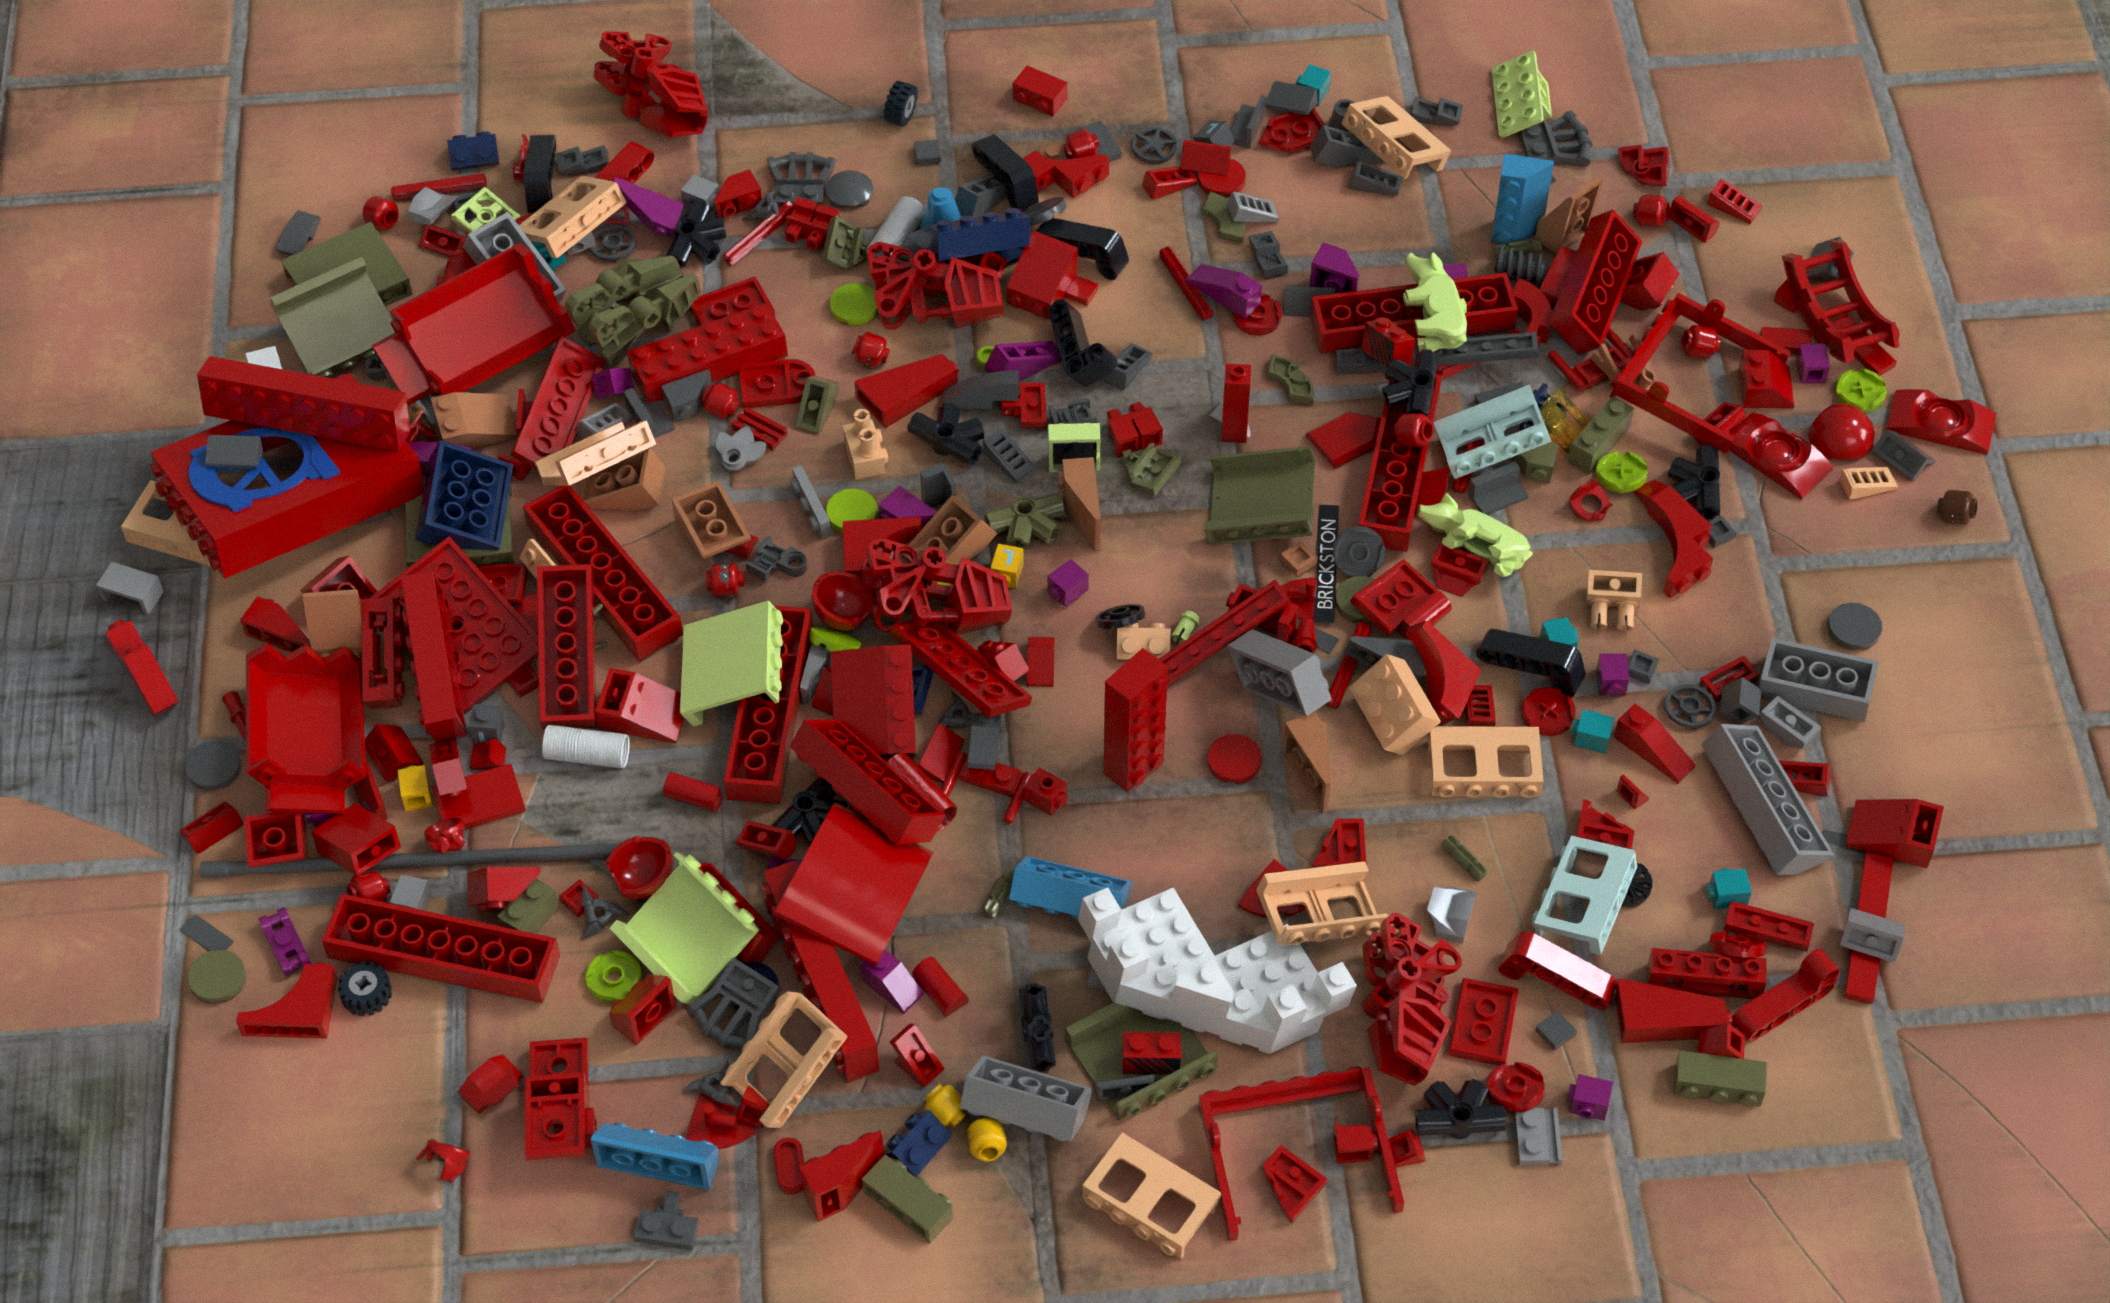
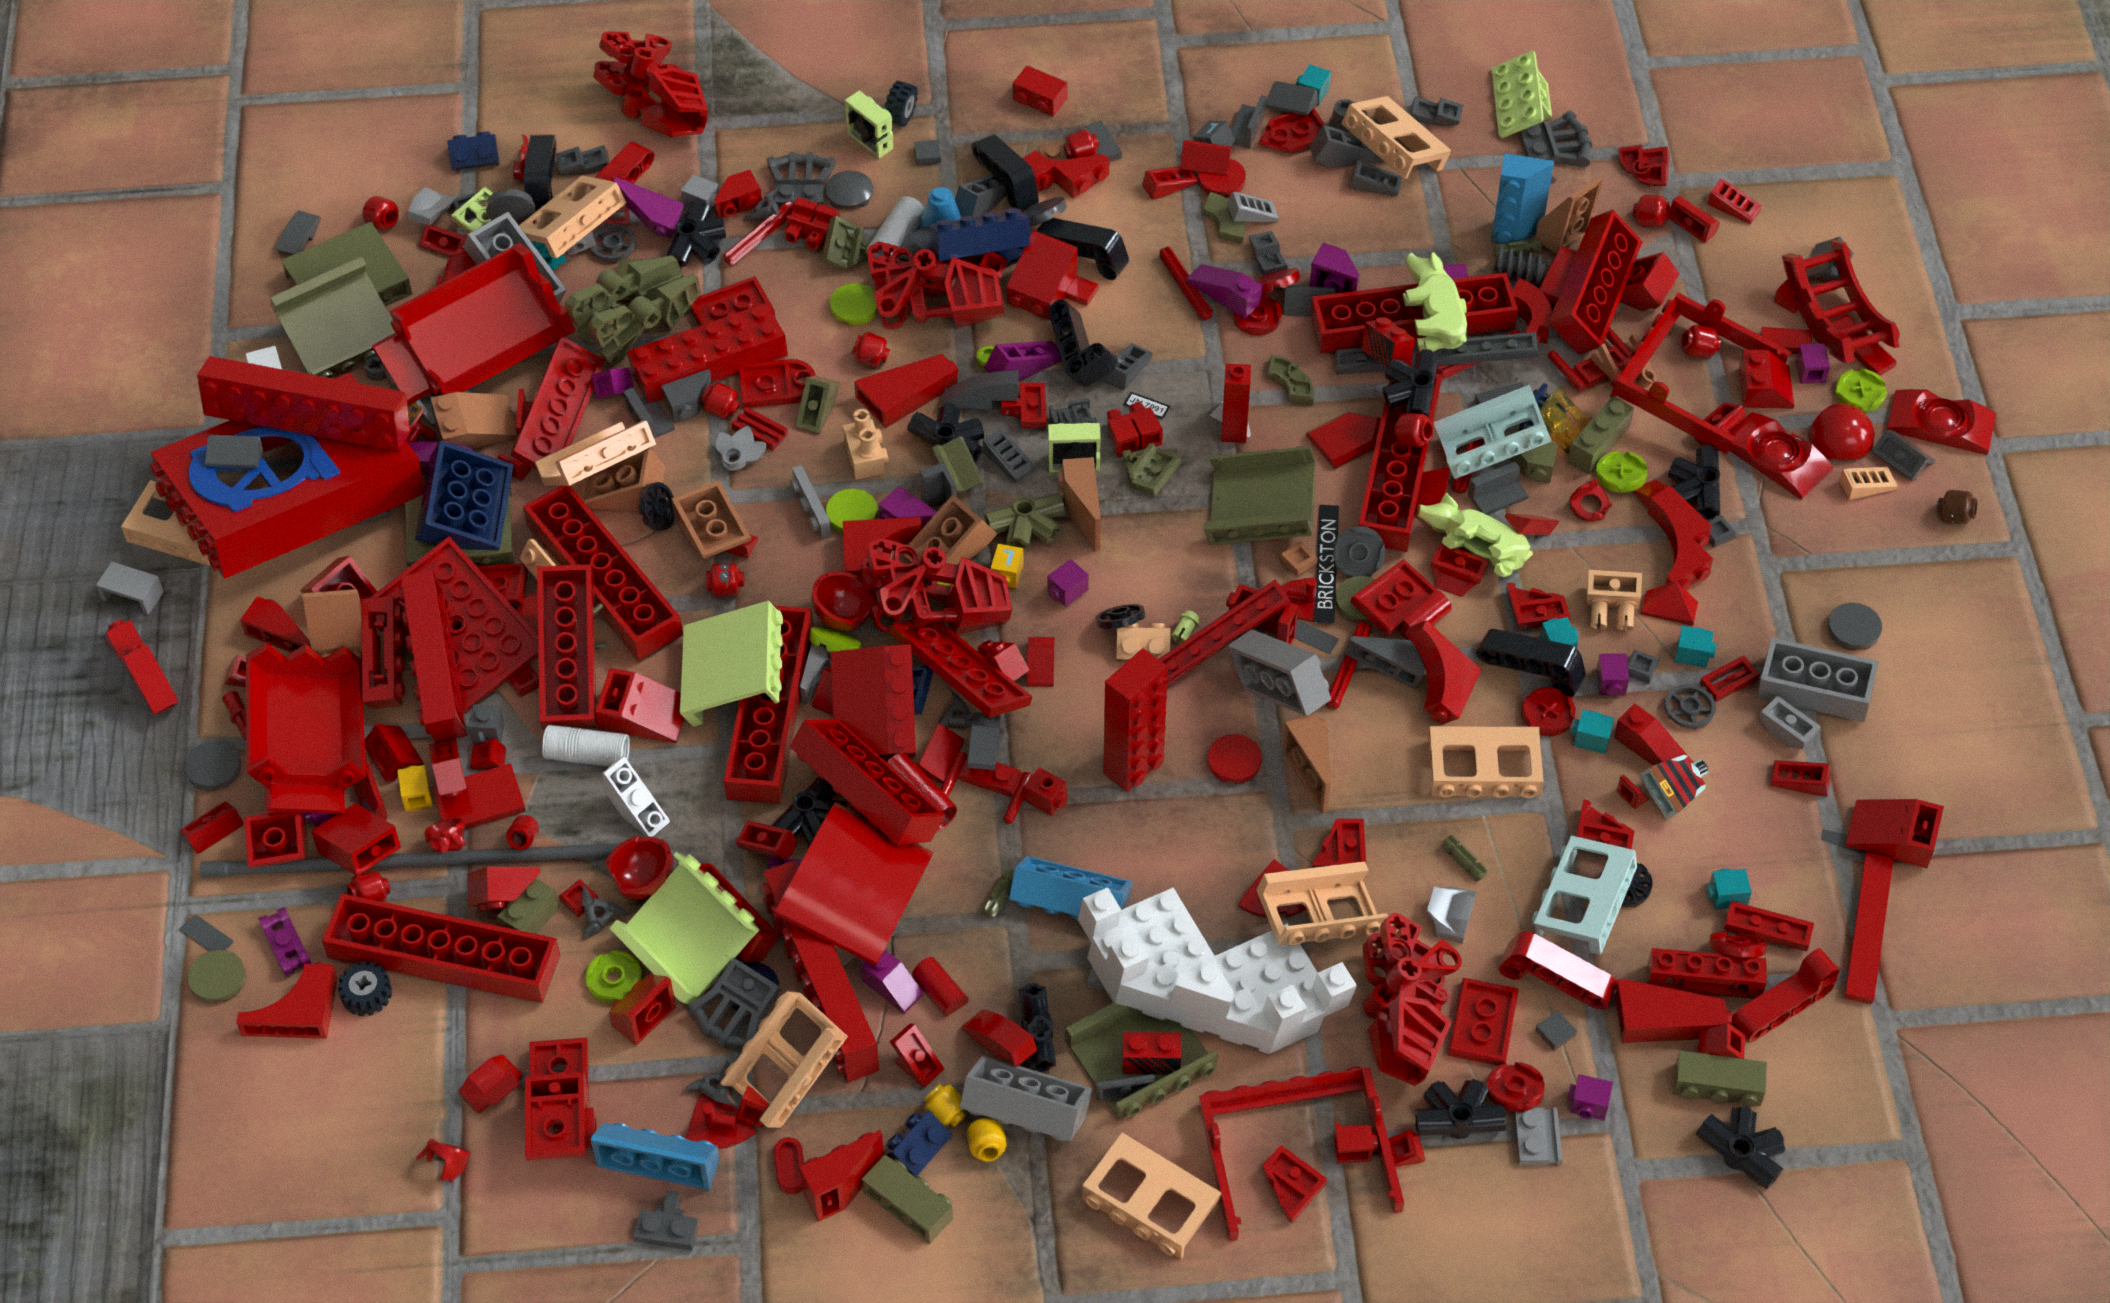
light grey brick [389,874,432,911] -> none
red axle [391,173,487,201] -> none
light grey slope [577,403,633,440] -> none
red brick [663,772,723,812] -> none
dark grey piece [746,536,807,581] -> none
dark grey wheel [1132,127,1177,163] -> none
red cone [1291,618,1318,653] -> none
light nougat brick [1349,654,1441,755] -> none
red slope [1466,685,1496,727] -> none
light grey slope [1701,724,1835,875] -> none
dark grey brick [1720,677,1761,725] -> none
light grey panel [1840,908,1906,963] -> none
none -> red slope [224,655,246,687]
none -> dark grey tile [486,189,535,225]
none -> red brick [506,815,539,850]
none -> white slope [602,756,670,837]
none -> black wheel [638,482,675,531]
none -> yellowish green piece [845,90,893,158]
none -> olive panel [932,436,984,494]
none -> red slope [961,1009,1037,1068]
none -> sticker [1123,392,1171,419]
none -> red tile [1255,268,1301,294]
none -> red slope [1504,513,1559,535]
none -> red wing [1506,583,1570,630]
none -> torso [1638,755,1709,819]
none -> red slope [1641,581,1698,626]
none -> teal brick [1675,626,1717,668]
none -> black piece [1696,1106,1786,1190]

